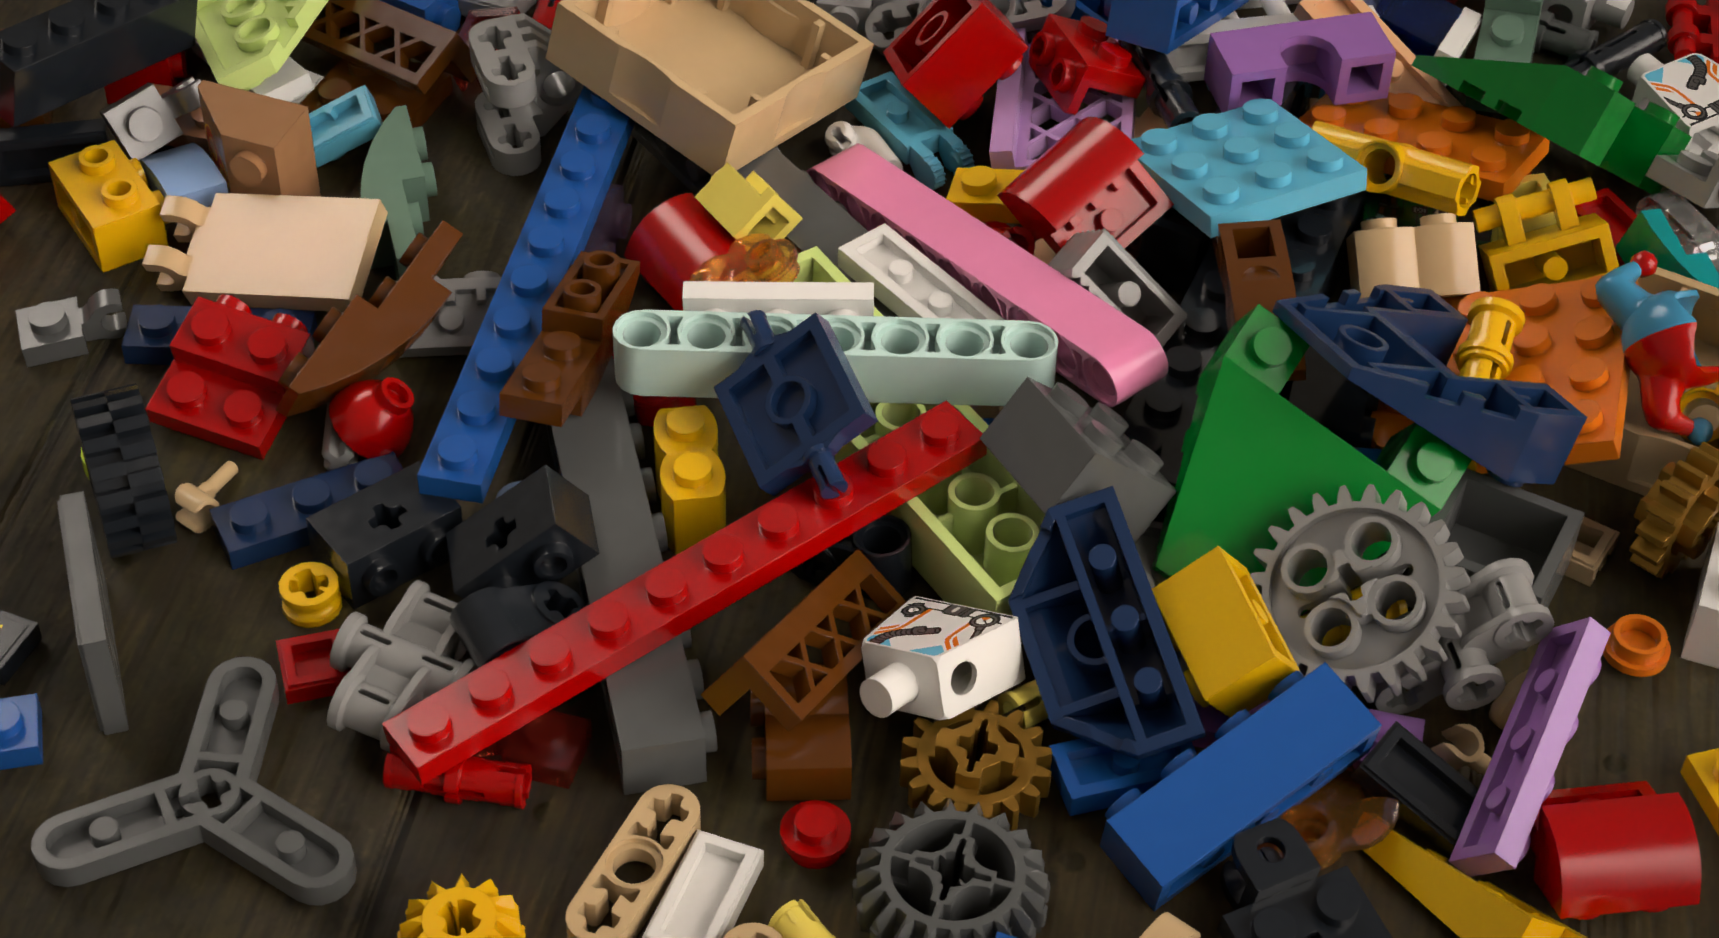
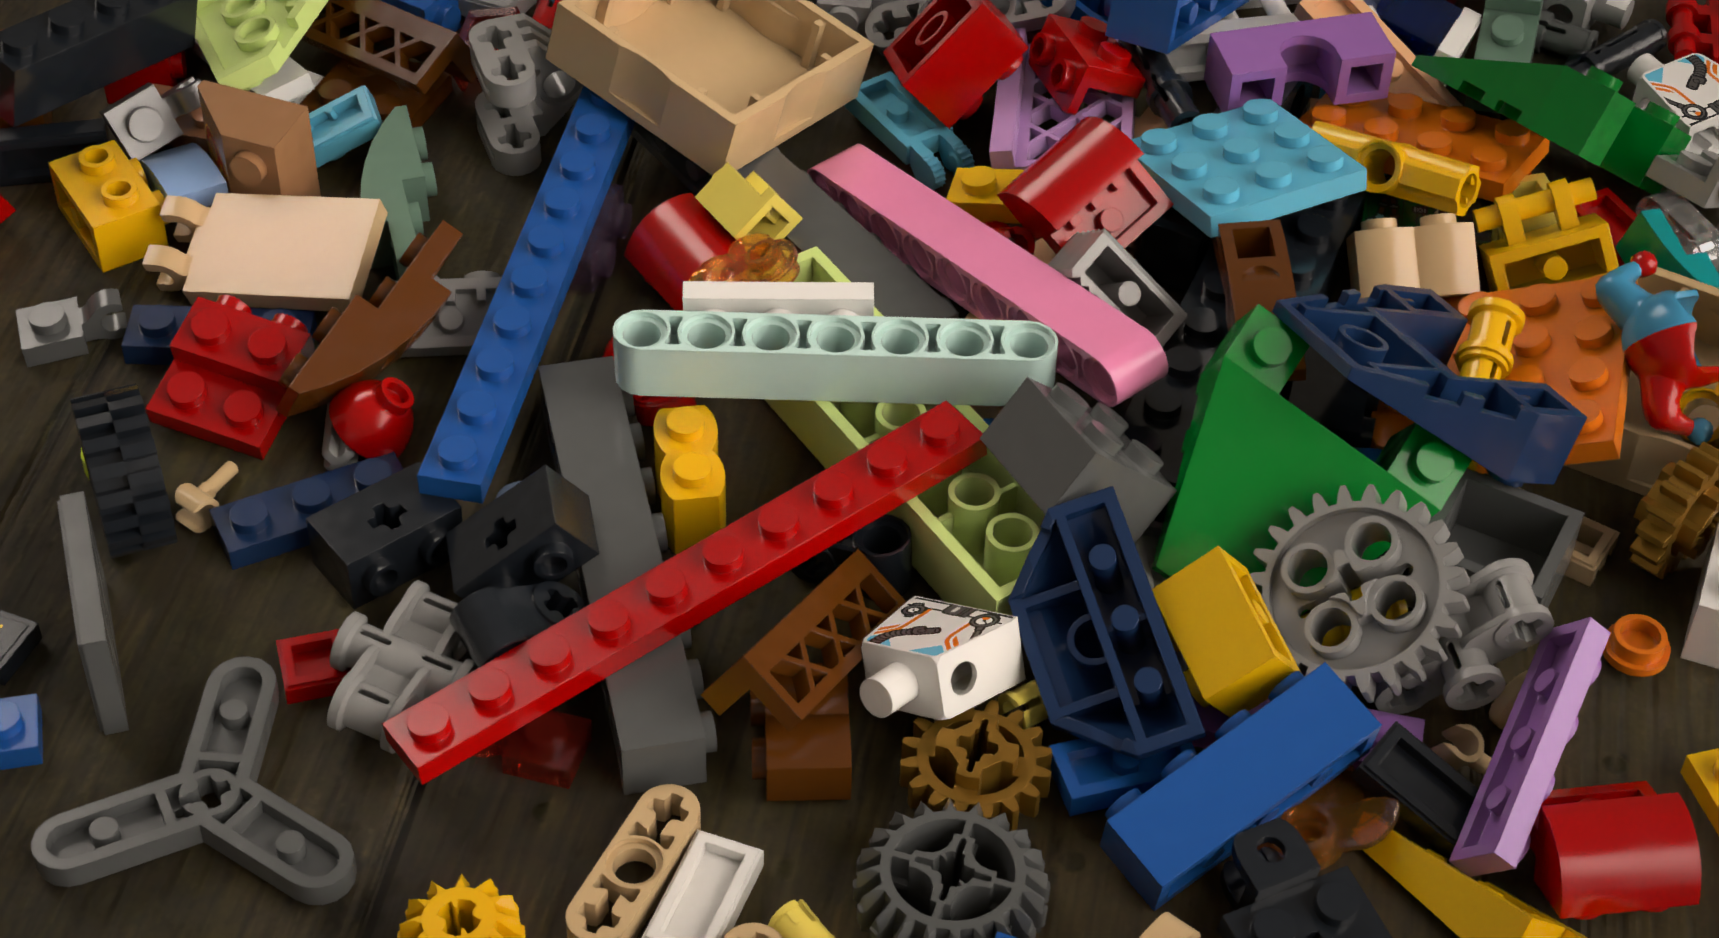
yellow bush [279,562,342,628] -> none
red pin [383,745,532,809] -> none
reddish brown slope [499,250,640,427] -> none
dark blue plate [713,310,878,499] -> none
red plate [780,800,851,869] -> none
white arm [825,121,903,171] -> none
white plate [838,223,1005,320] -> none

